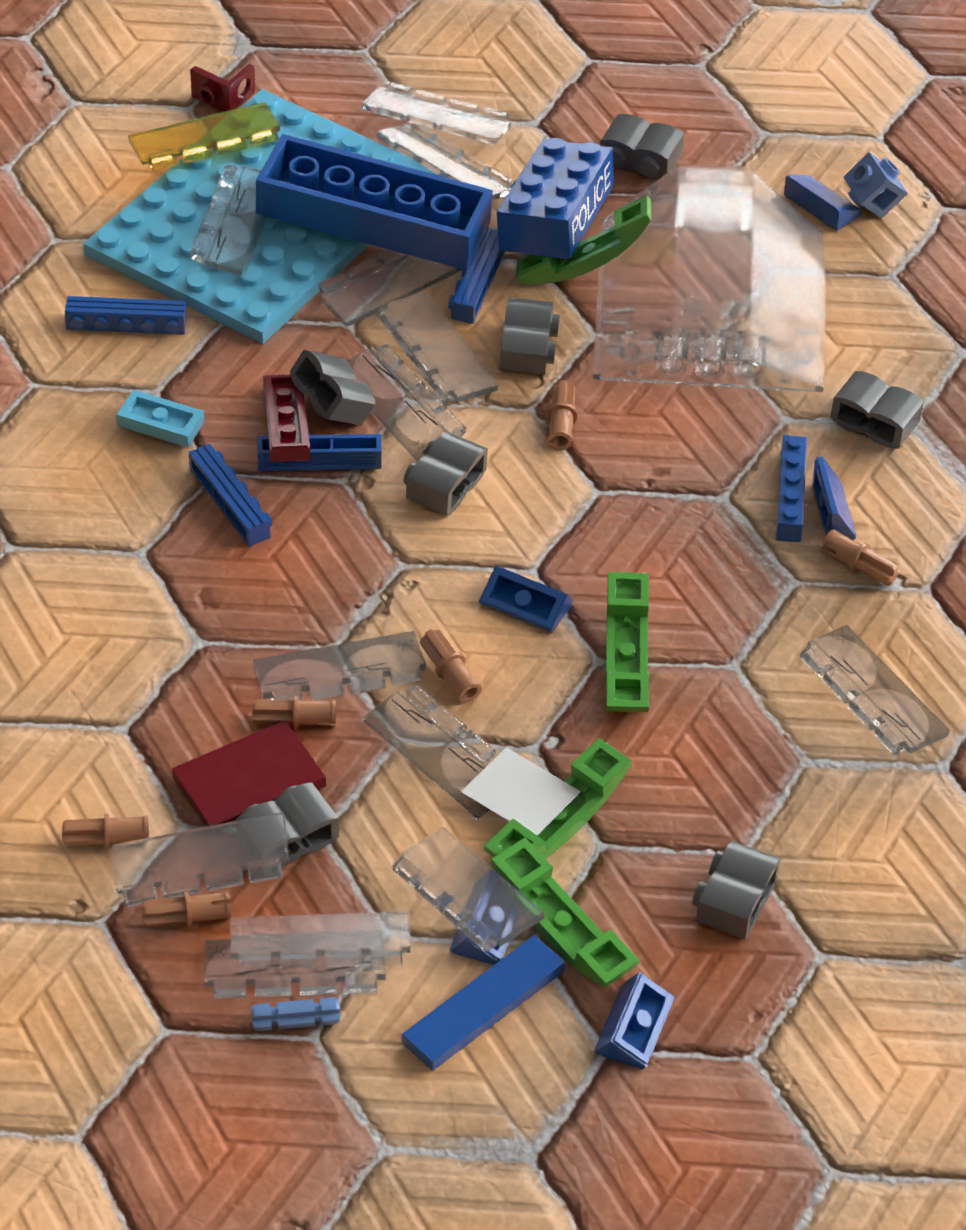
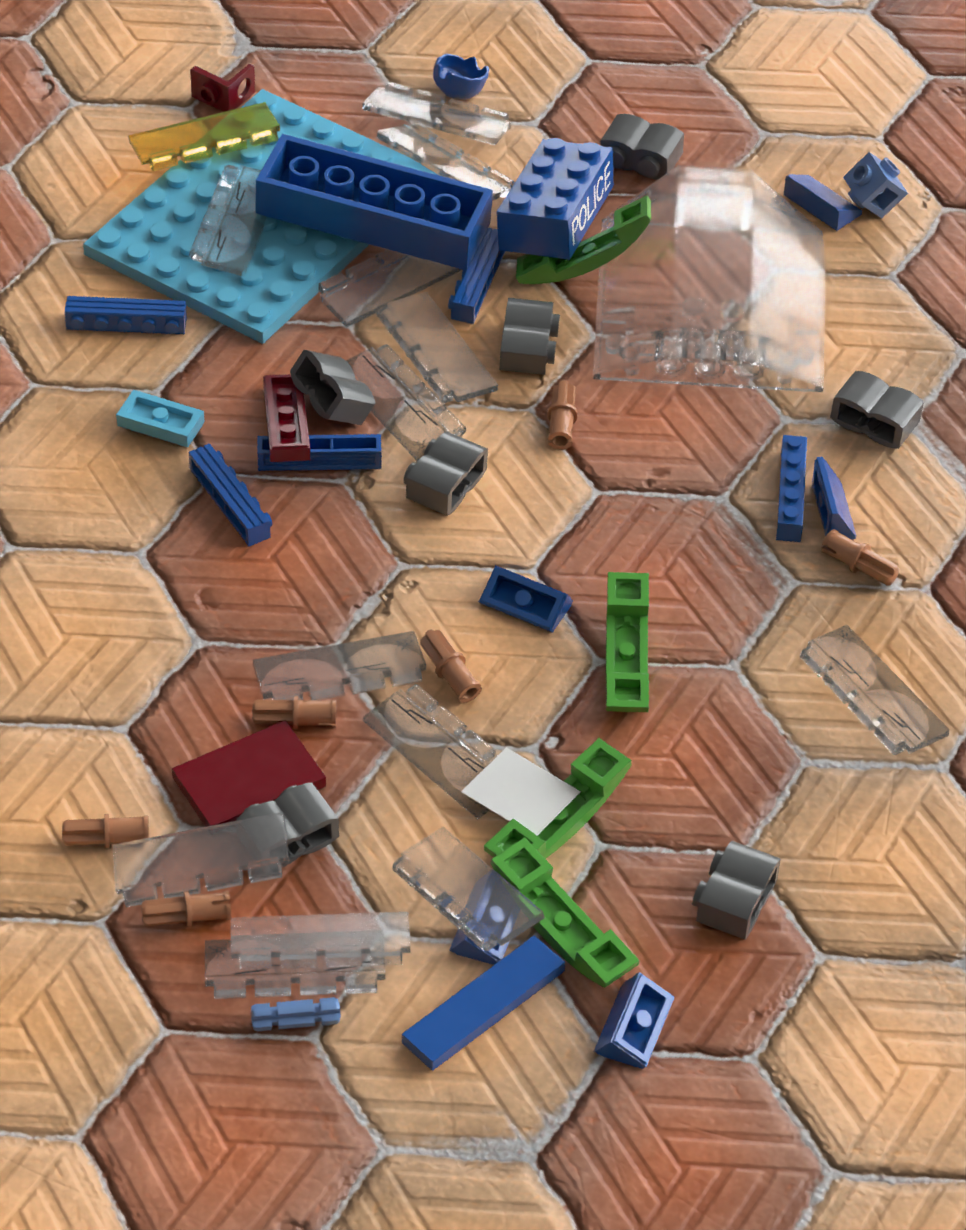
none -> blue hair [433,54,489,100]

